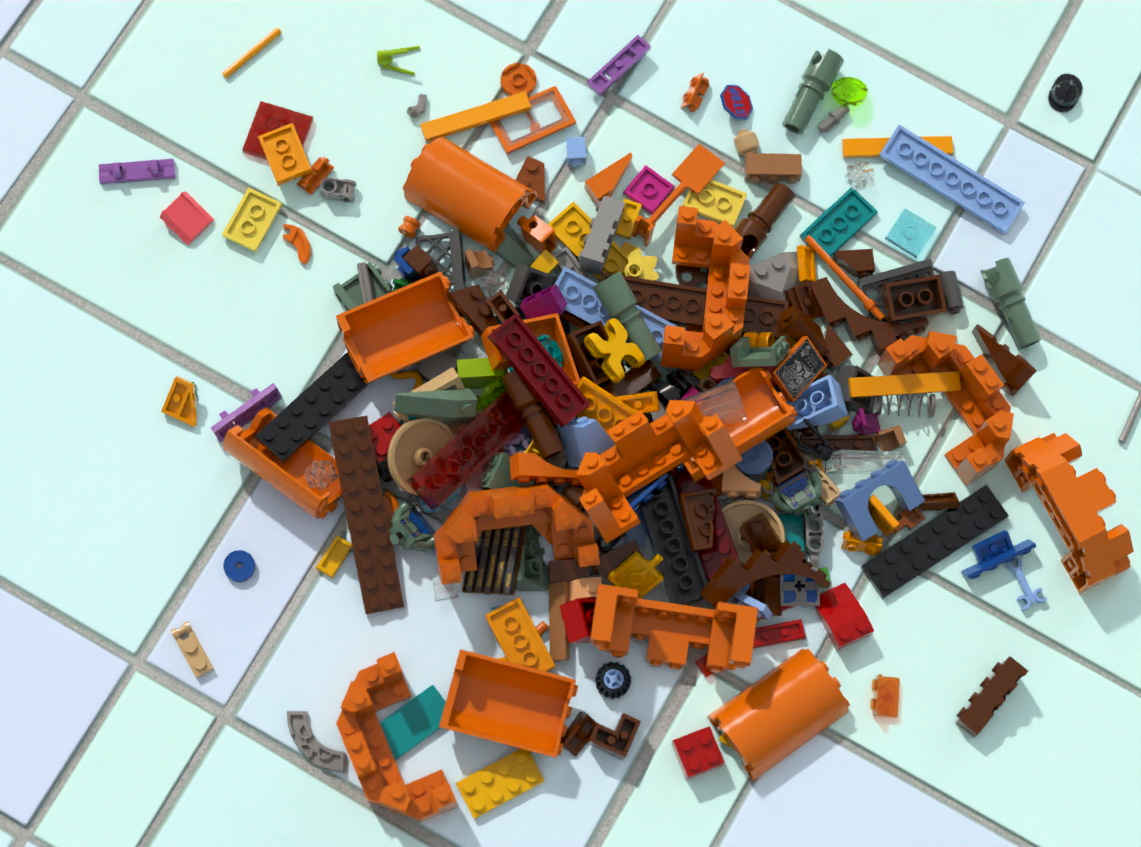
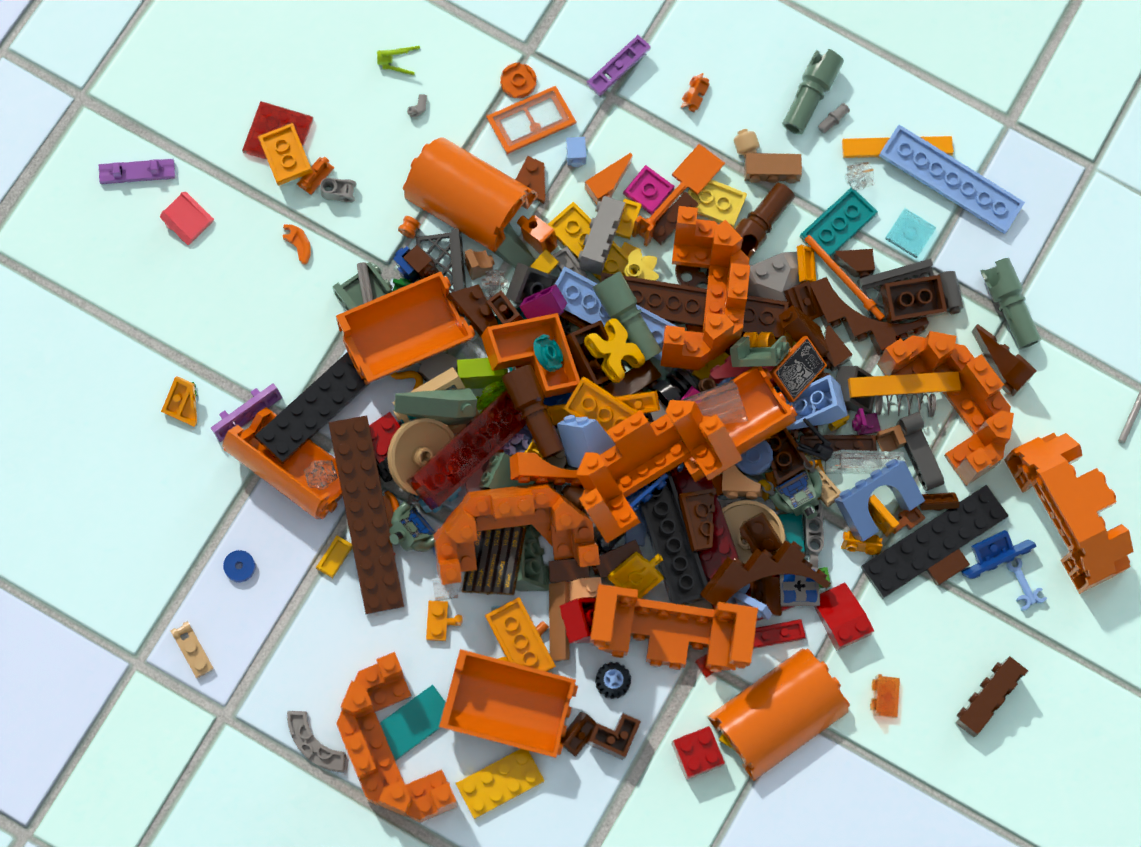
light orange bar [222,27,282,79] -> none
light yellow plate [222,187,282,253] -> none
light orange tile [420,91,532,142] -> none
dark red plate [487,313,590,428] -> none
piece [720,85,753,120] -> none
clear neon green tile [831,77,868,107] -> none
black piece [1048,73,1083,113] -> none
none -> light orange plate [426,600,463,641]
none -> reddish brown plate [652,191,699,245]
none -> dark grey beam [896,412,945,491]
none -> reddish brown tile [927,549,970,586]

